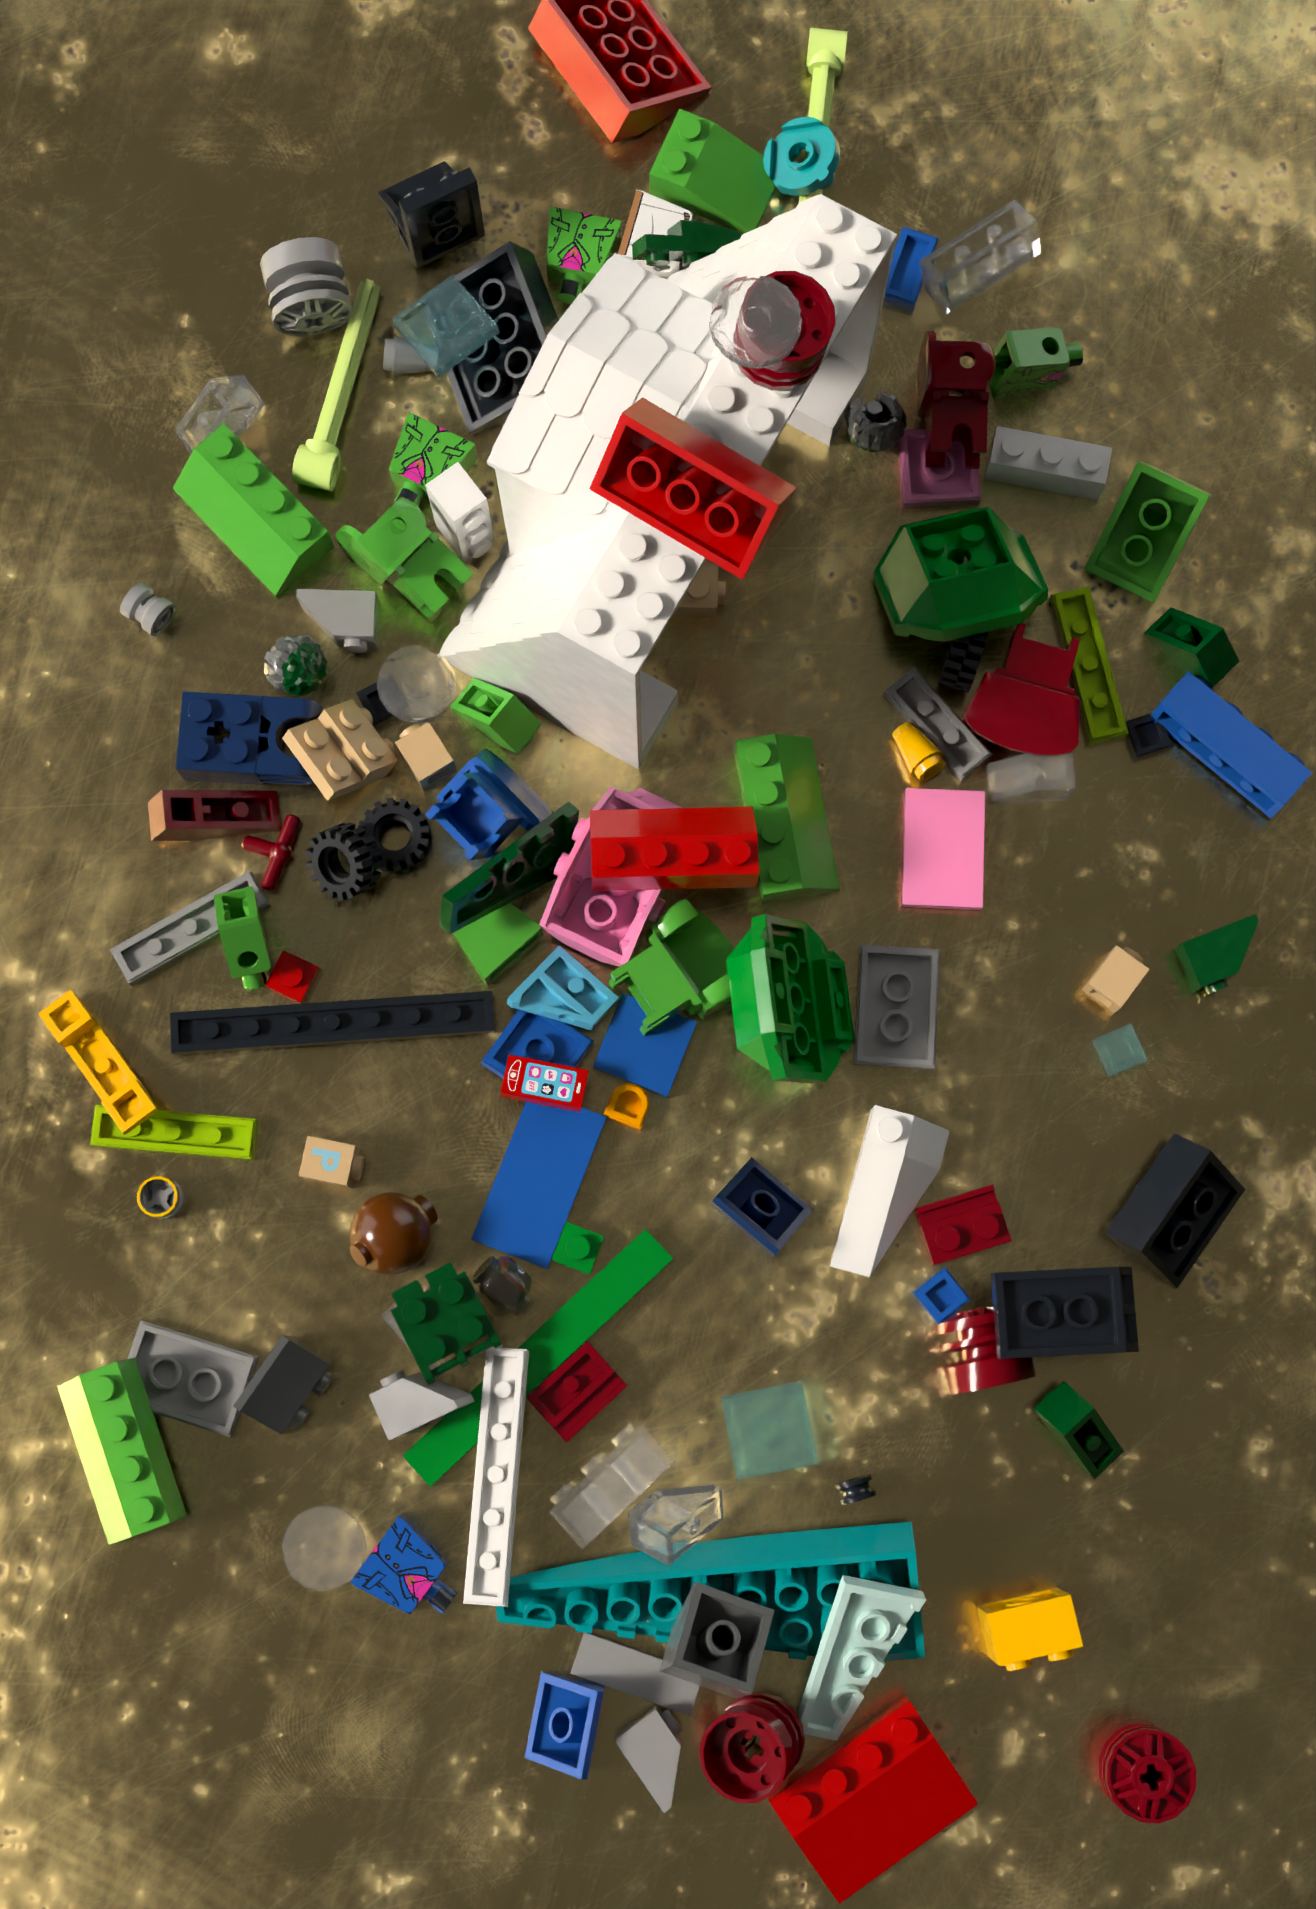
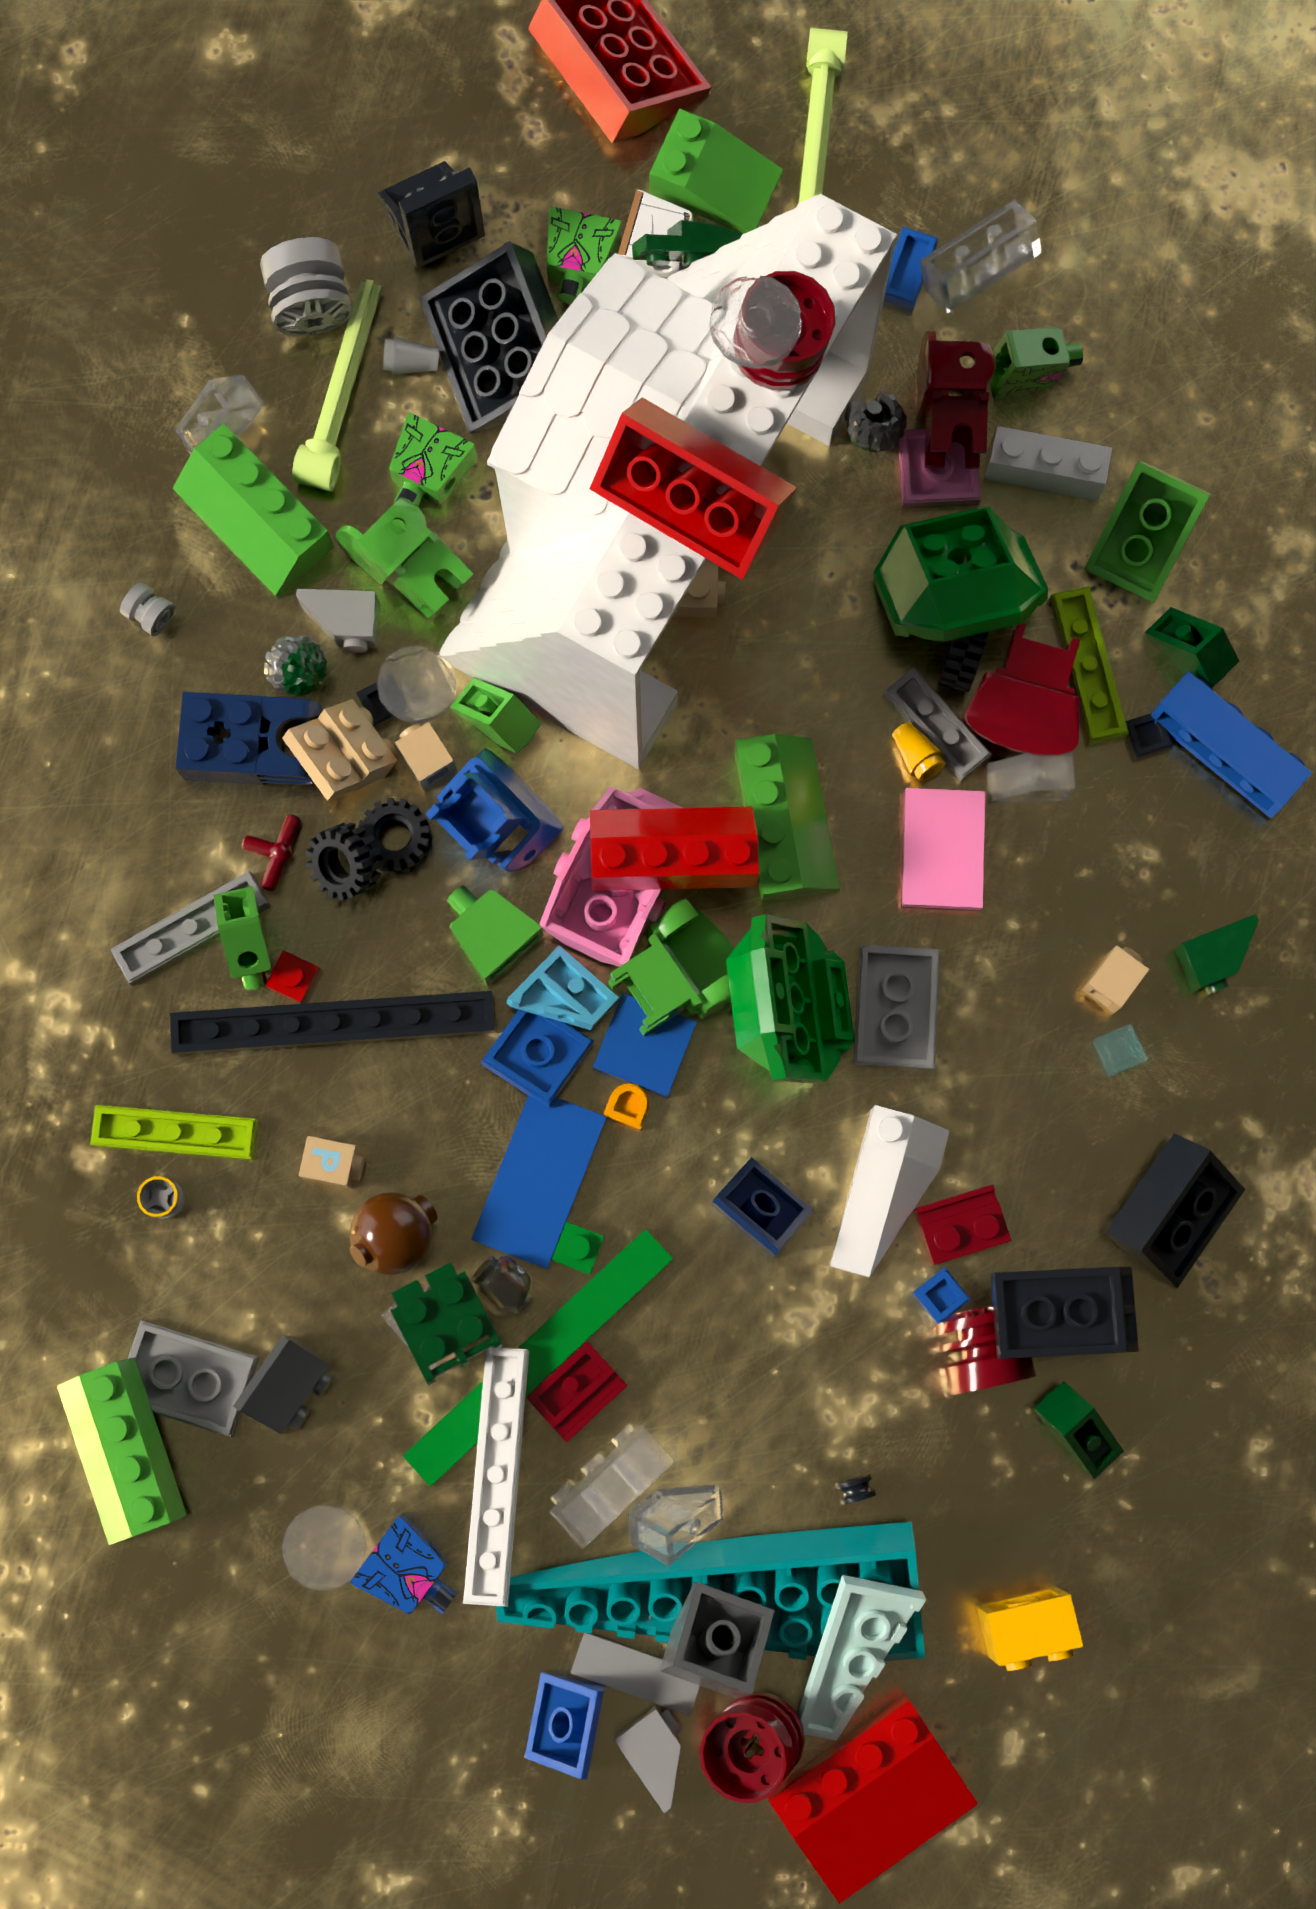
yellow slope [38,989,158,1135] -> none
dark red slope [148,790,281,841] -> none
light grey slope [369,1370,475,1441] -> none
clear light blue tile [391,274,500,378] -> none
white brick [425,462,495,562] -> none
dark green wing [439,802,579,935] -> none
tile [500,1054,589,1113] -> none
clear light blue tile [720,1381,818,1480] -> none
teal plate [763,117,840,196] -> none
dark red wheel [1094,1719,1197,1824] -> none

